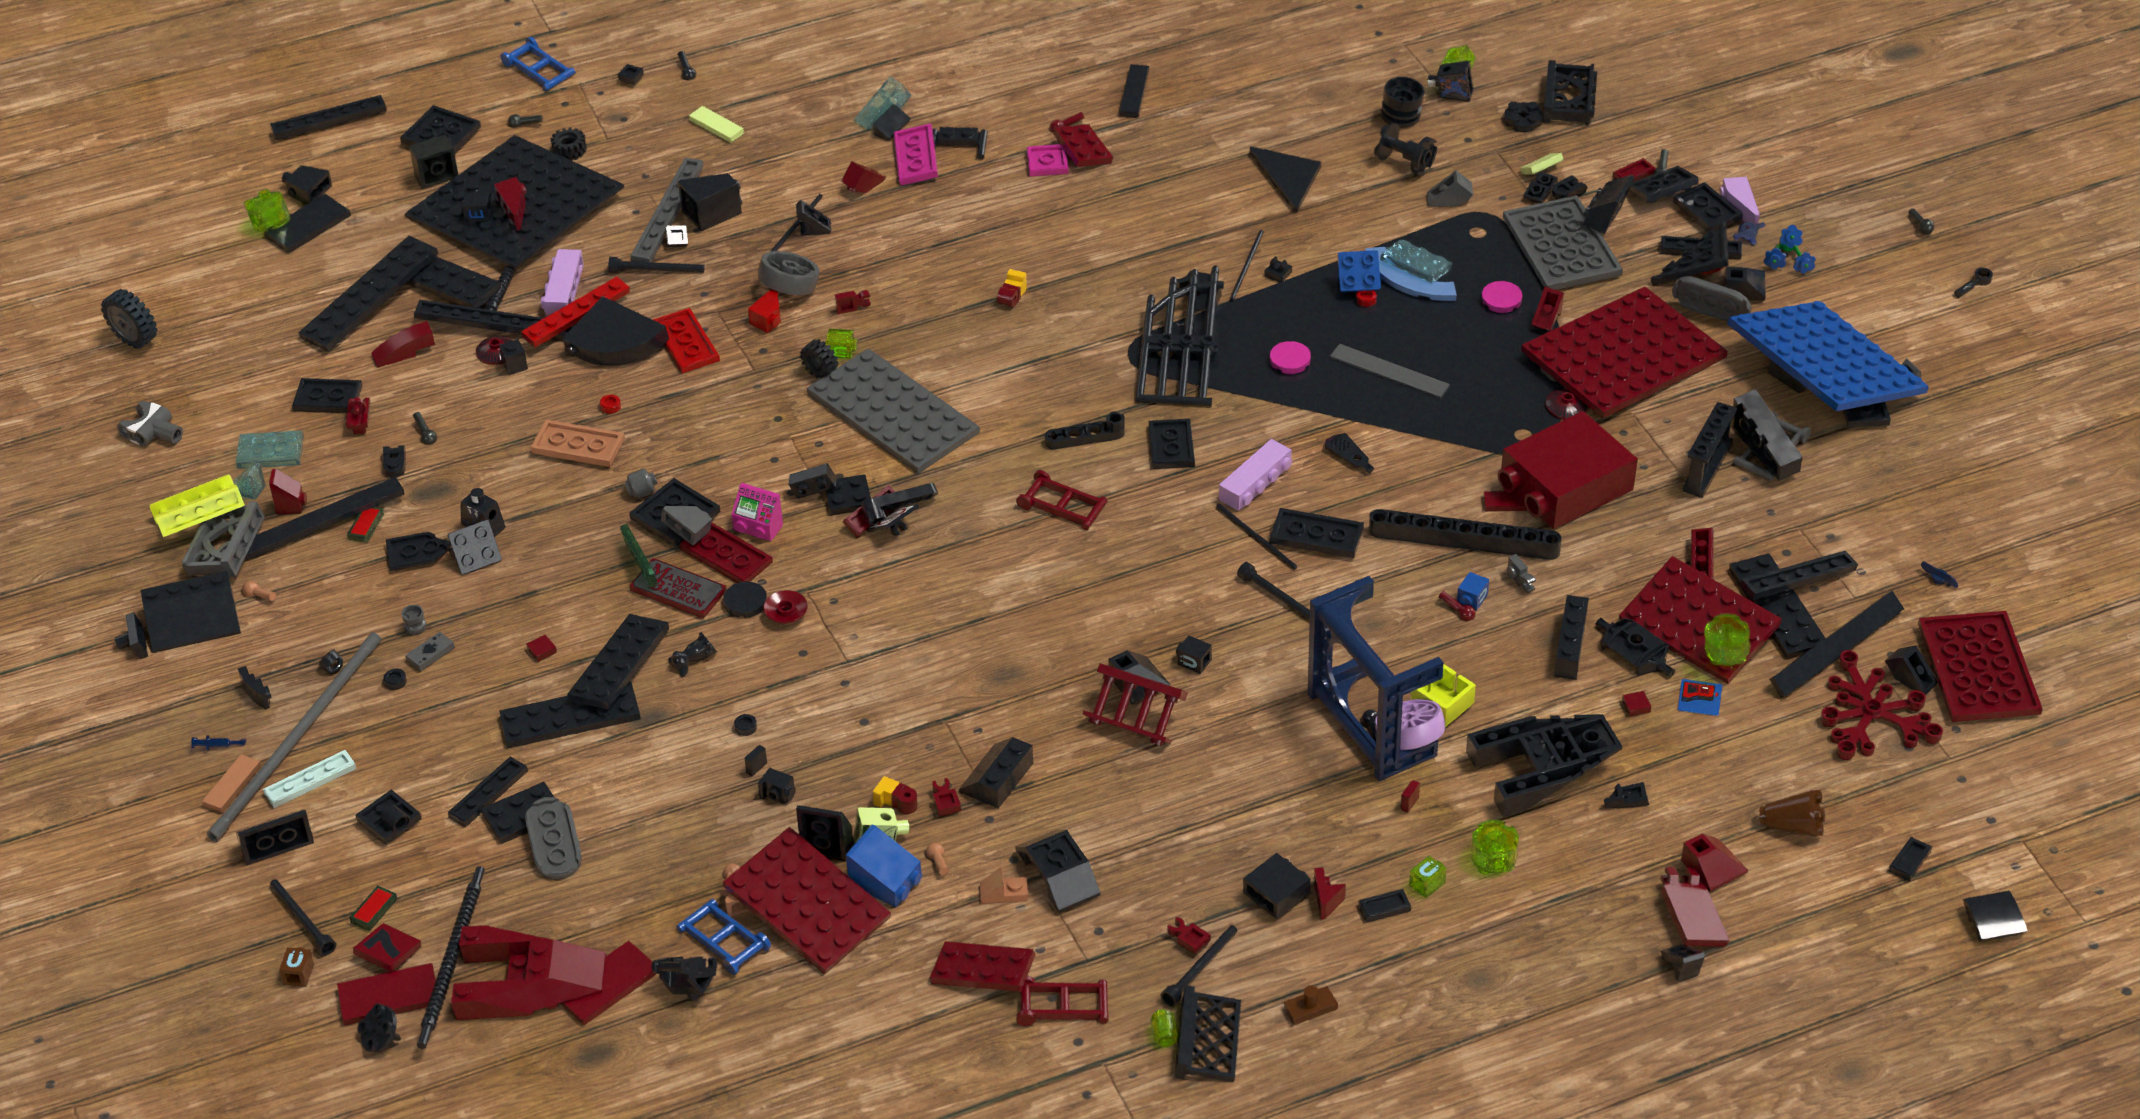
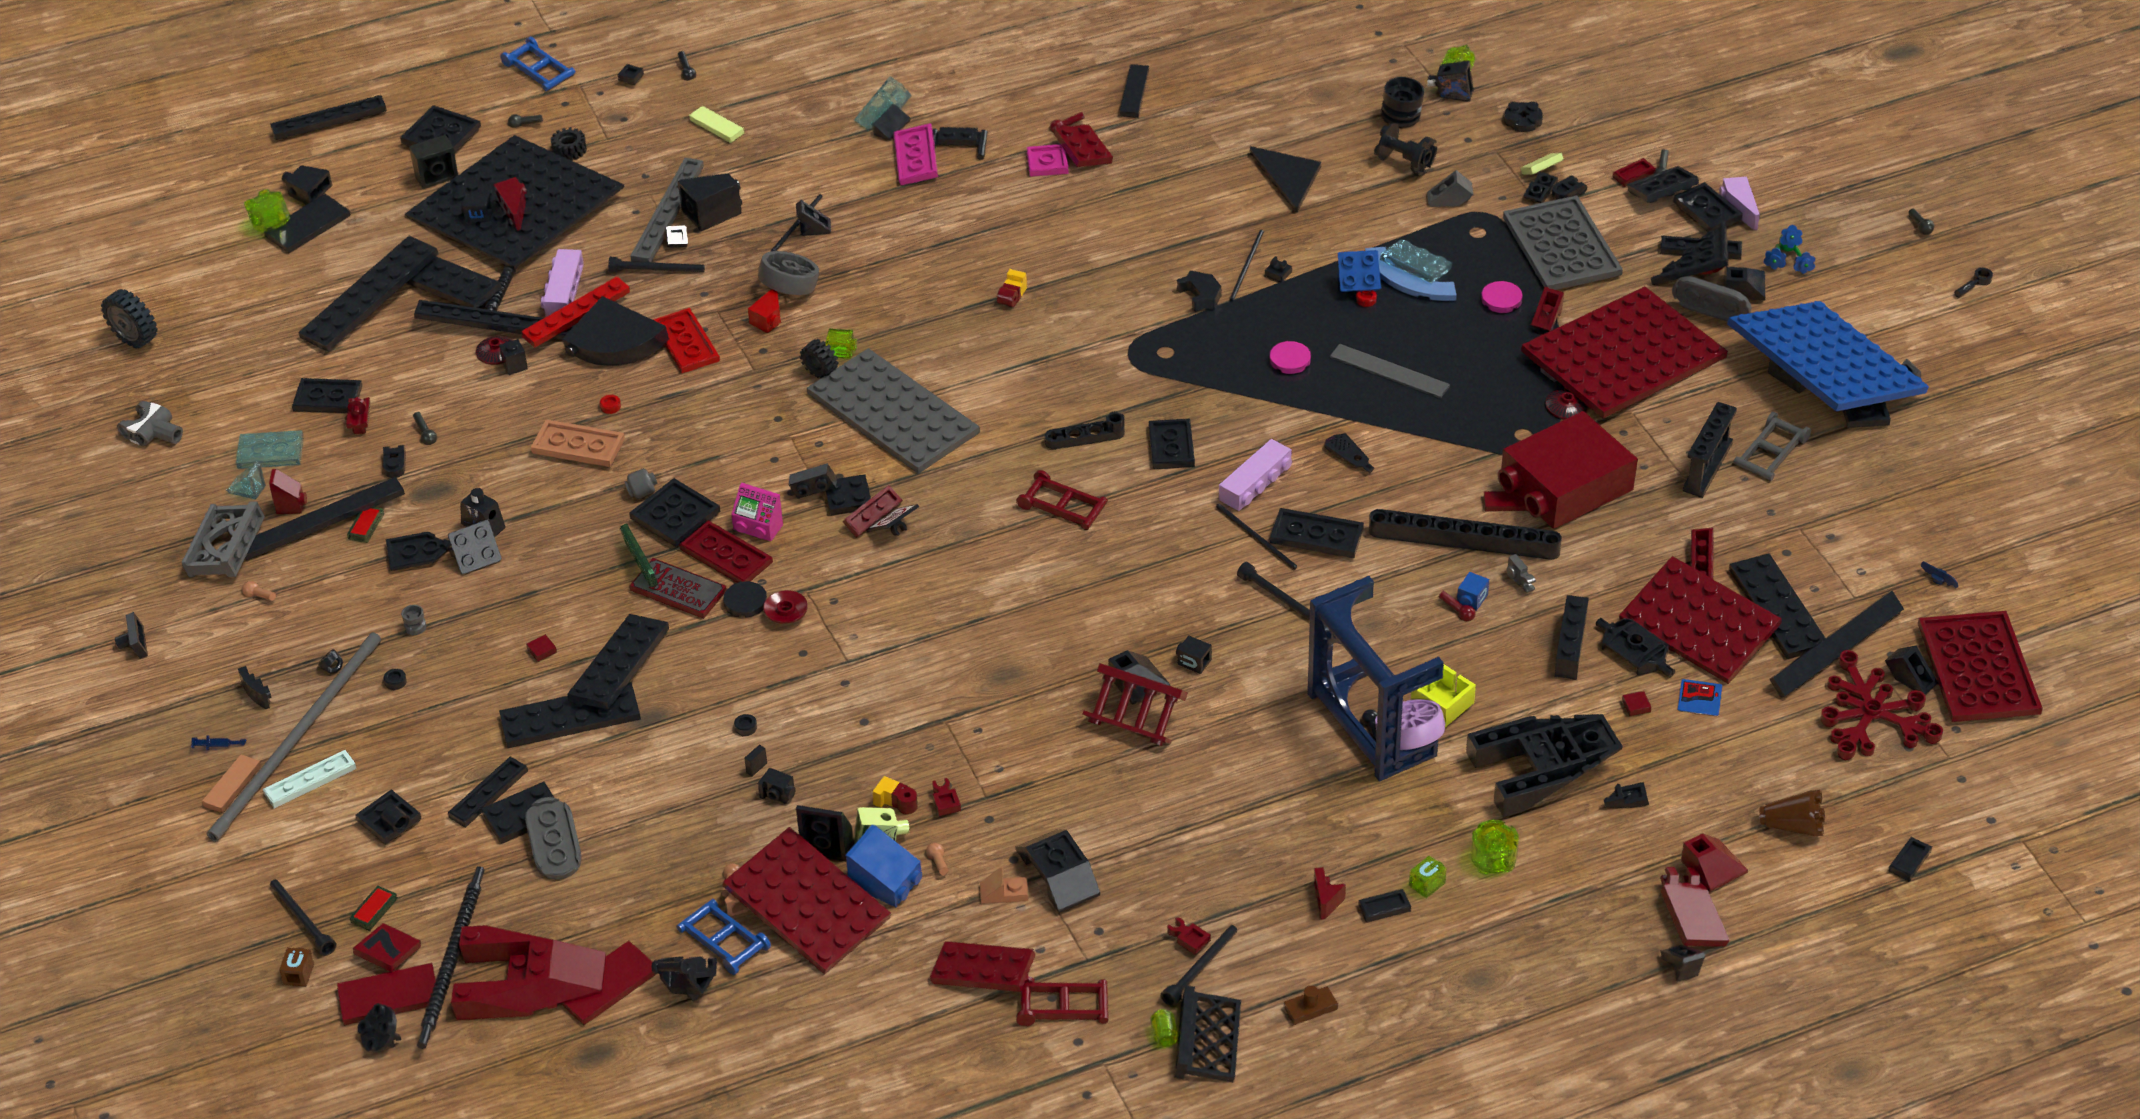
black slope [140,571,241,653] -> none
neon yellow fence [149,474,245,537] -> none
black slope [235,809,314,866] -> none
dark red slope [371,321,435,368] -> none
dark grey tile [405,632,455,671] -> none
dark grey slope [661,506,712,546] -> none
black animal [668,632,717,677] -> none
dark red plate [835,290,871,314] -> none
dark red slope [841,161,886,194] -> none
black beam [861,483,938,525] -> none
black slope [959,737,1033,809] -> none
black piece [1135,265,1224,406] -> none
black brick [1243,853,1311,919] -> none
dark red tile [1401,780,1420,813] -> none
black fence [1543,60,1598,125] -> none
black slope [1583,175,1635,234] -> none
clear neon green brick [1704,613,1750,666] -> none
black wedge [1731,389,1802,481] -> none
clear blue piece [1733,222,1765,246] -> none
black plate [1740,551,1858,600] -> none
black slope [1963,890,2027,942] -> none

